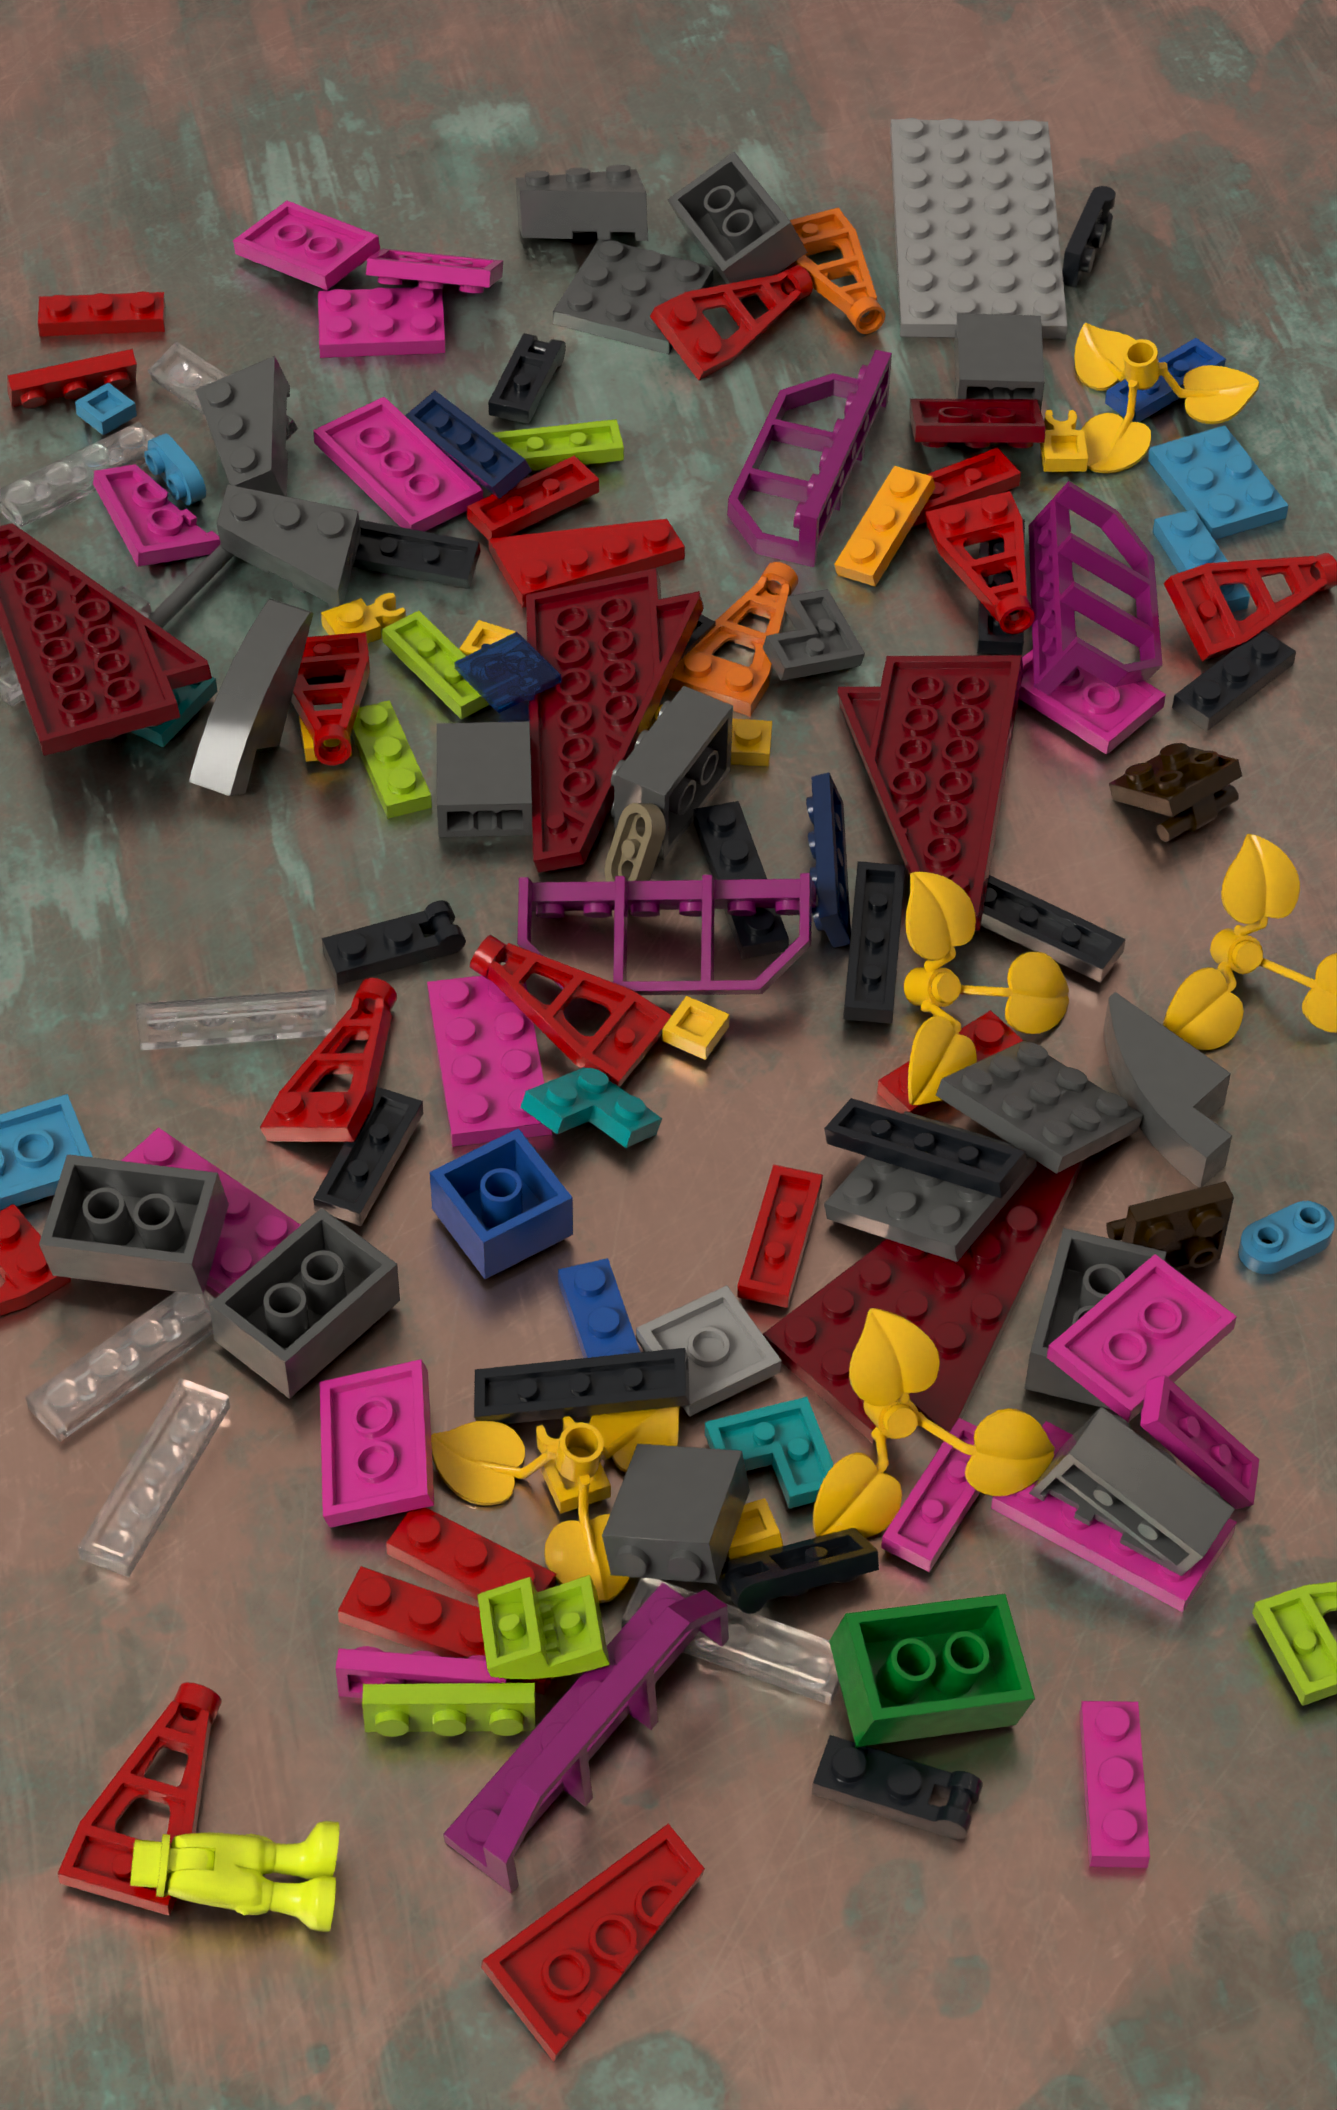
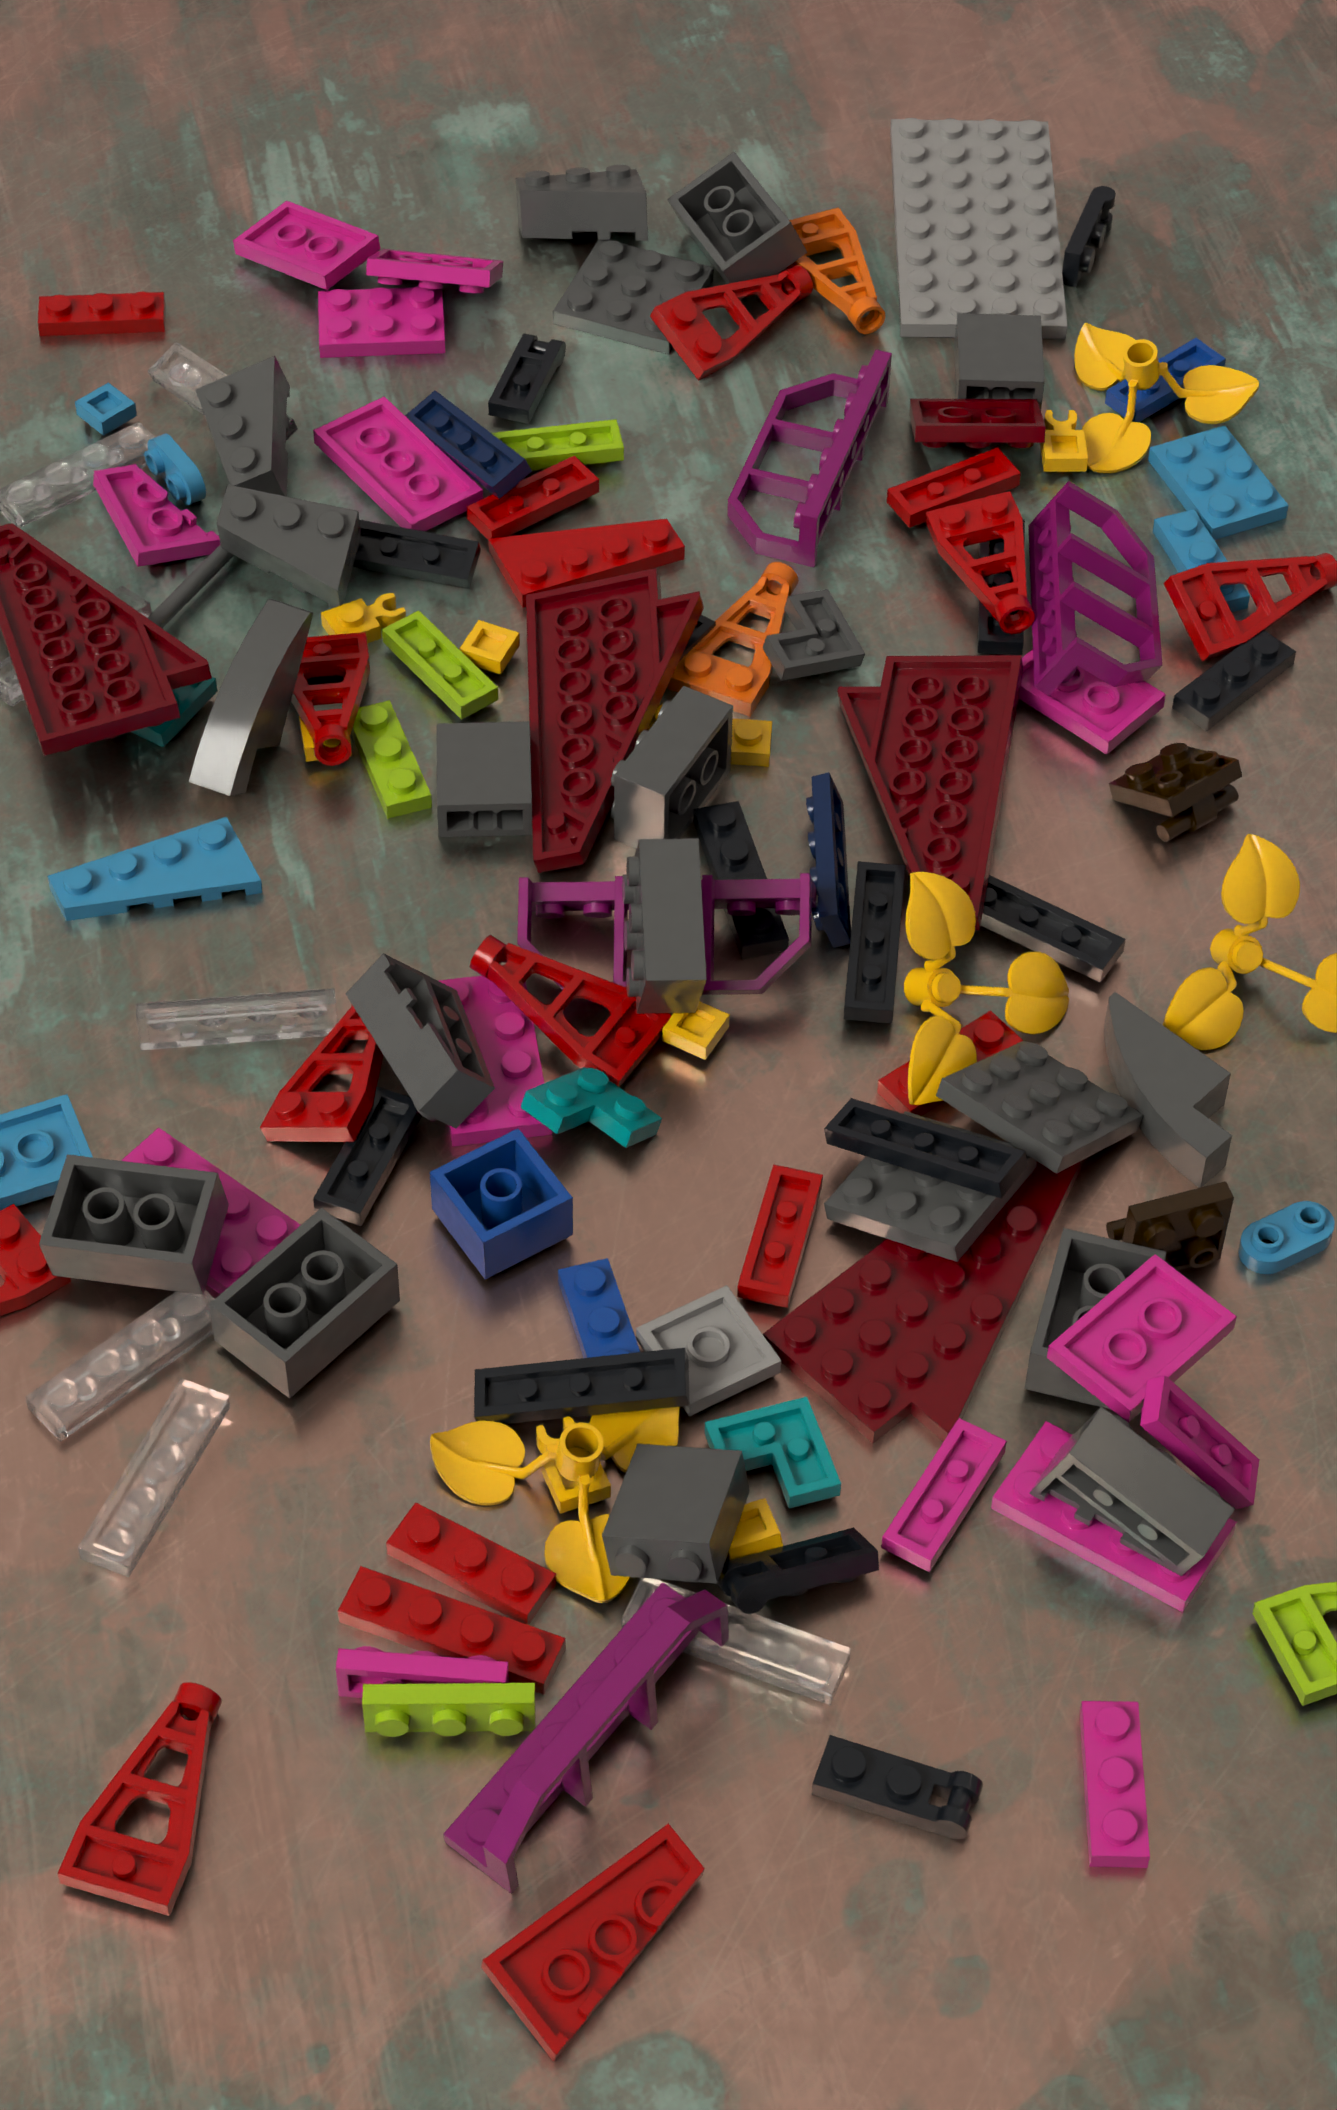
red plate [7,349,137,408] -> none
neon yellow piece [130,1821,339,1932] -> none
dark pink plate [320,1359,434,1528] -> none
black plate [322,900,466,985] -> none
clear blue piece [454,632,562,713] -> none
lime slope [477,1575,610,1679] -> none
dark tan plate [604,803,666,881] -> none
yellow plant [813,1308,1055,1538] -> none
green brick [829,1594,1035,1747] -> none
light orange plate [834,466,935,587] -> none
none -> dark azure wing [48,817,263,921]
none -> dark grey wedge [346,953,495,1128]
none -> dark grey brick [622,838,707,1014]

